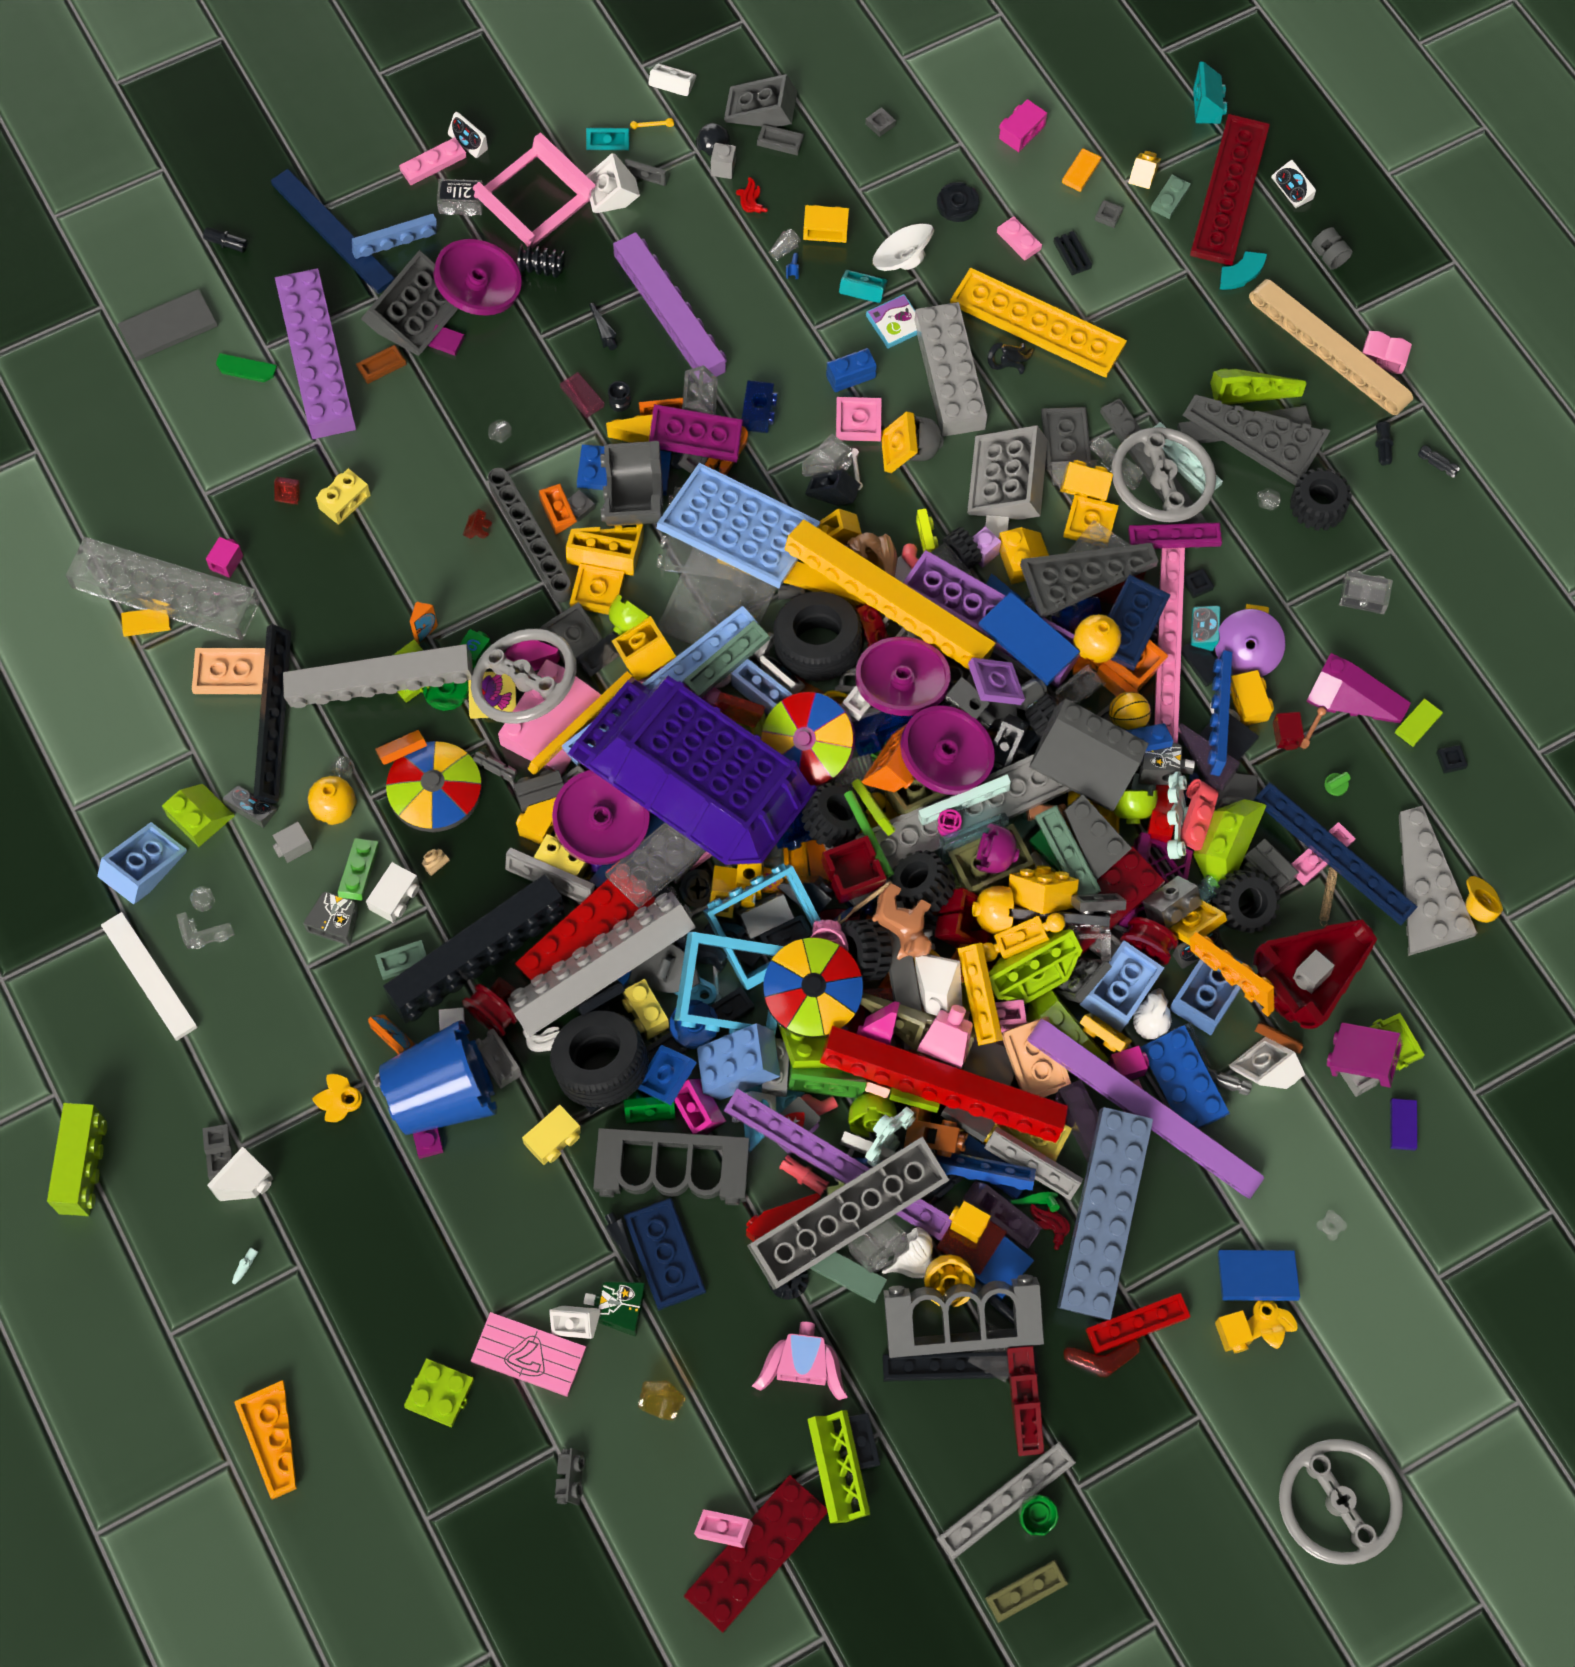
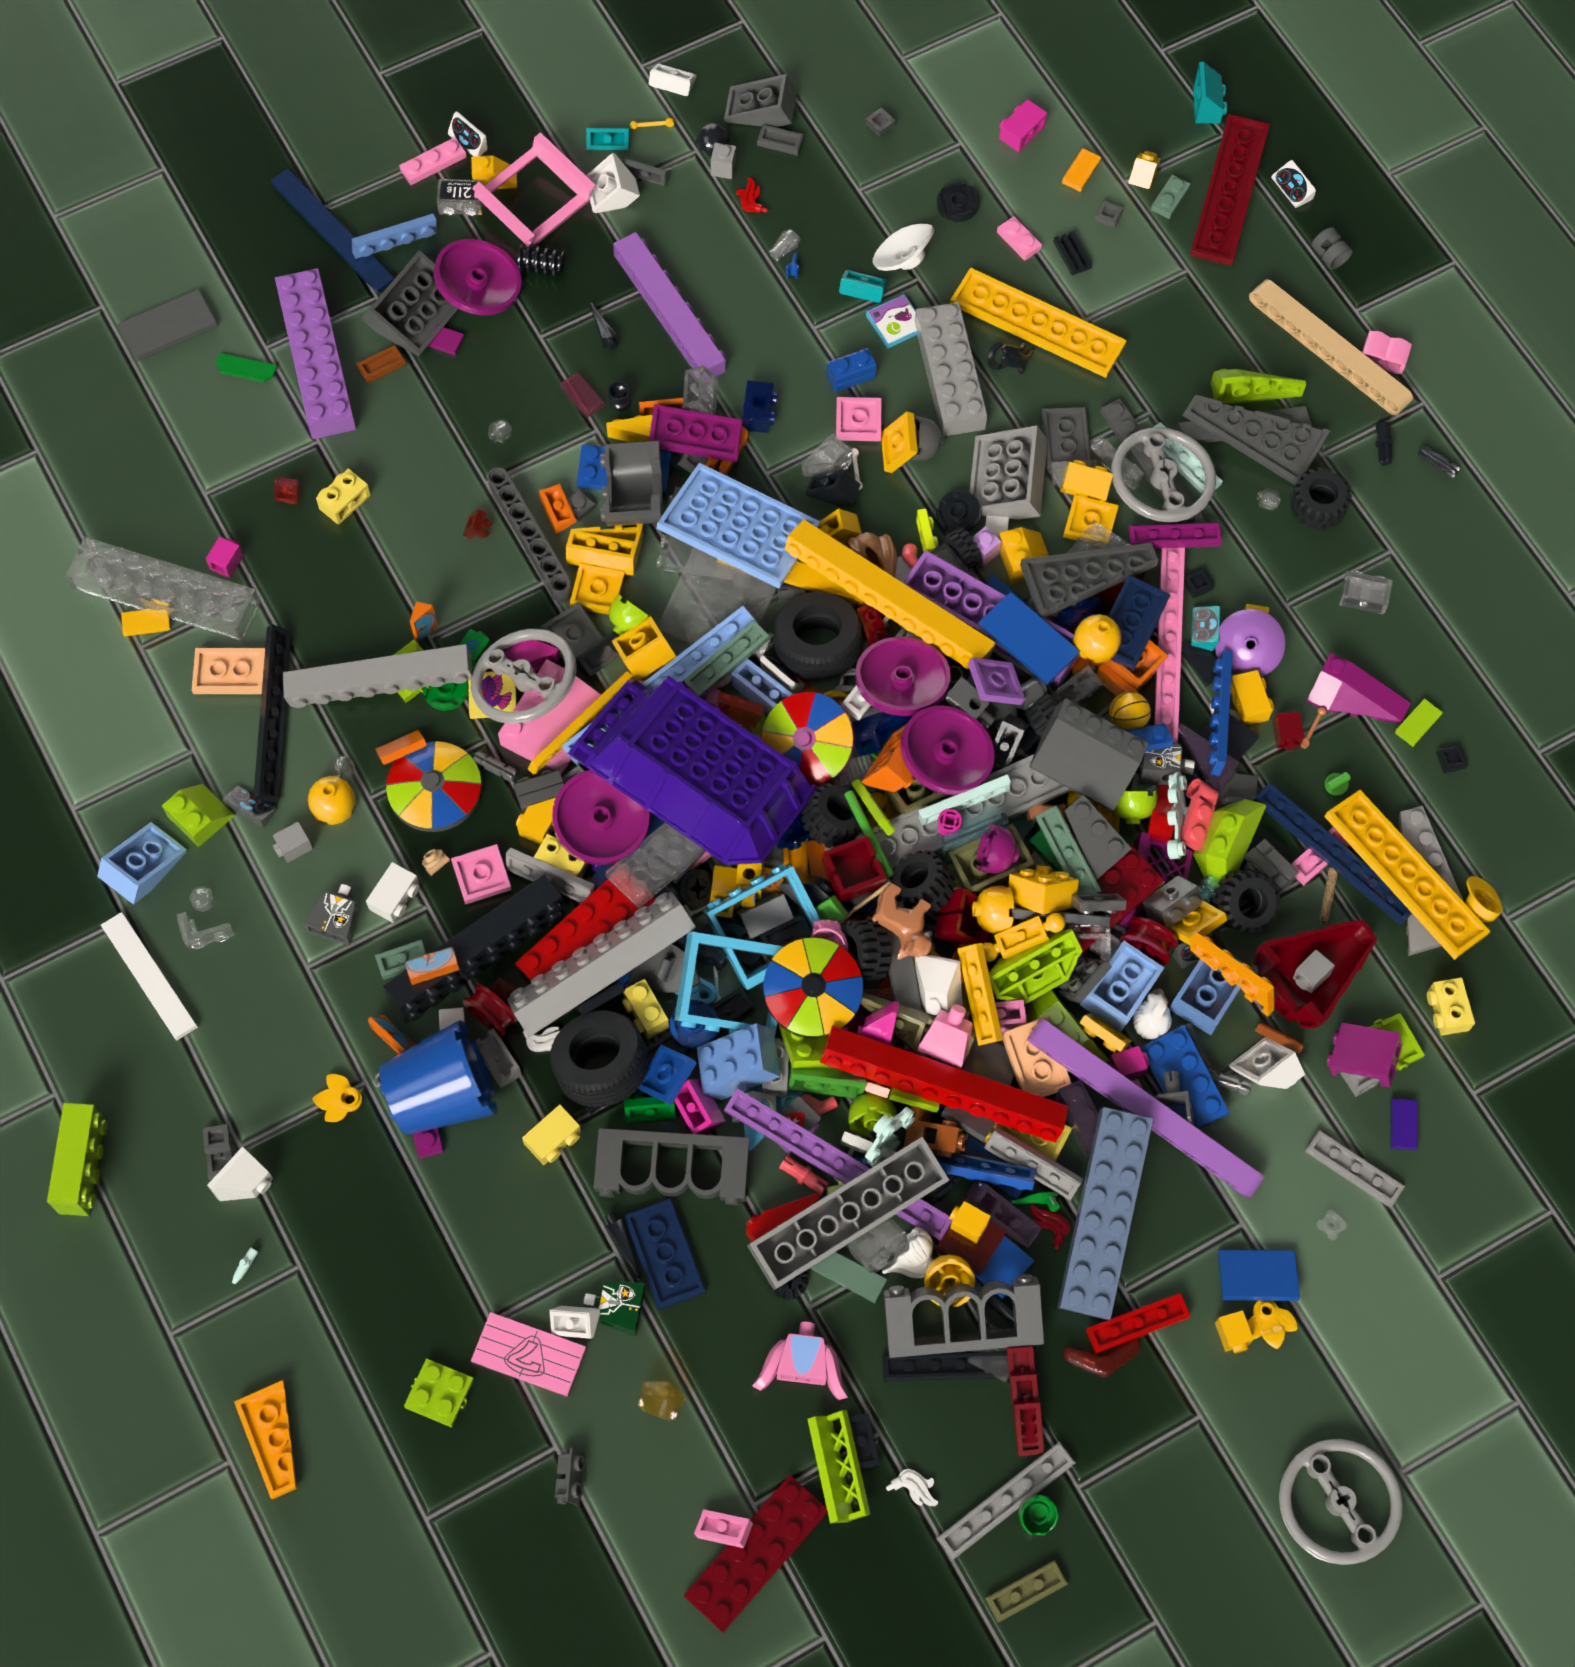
black axle [203,227,248,253] -> none
bright green plate [338,838,379,901] -> none
yellow brick [803,205,849,243] -> none
teal tile [1219,251,1267,290] -> none
none -> slope [405,947,459,985]
none -> bright pink plate [451,844,512,904]
none -> yellow slope [471,156,517,189]
none -> bright green plate [815,895,848,922]
none -> white piece [886,1469,938,1506]
none -> black tile [936,490,982,533]
none -> dark grey bracket [1155,1071,1194,1125]
none -> light grey tile [1305,1130,1405,1208]
none -> yellow plate [1324,790,1491,960]
none -> light yellow brick [1427,978,1475,1036]

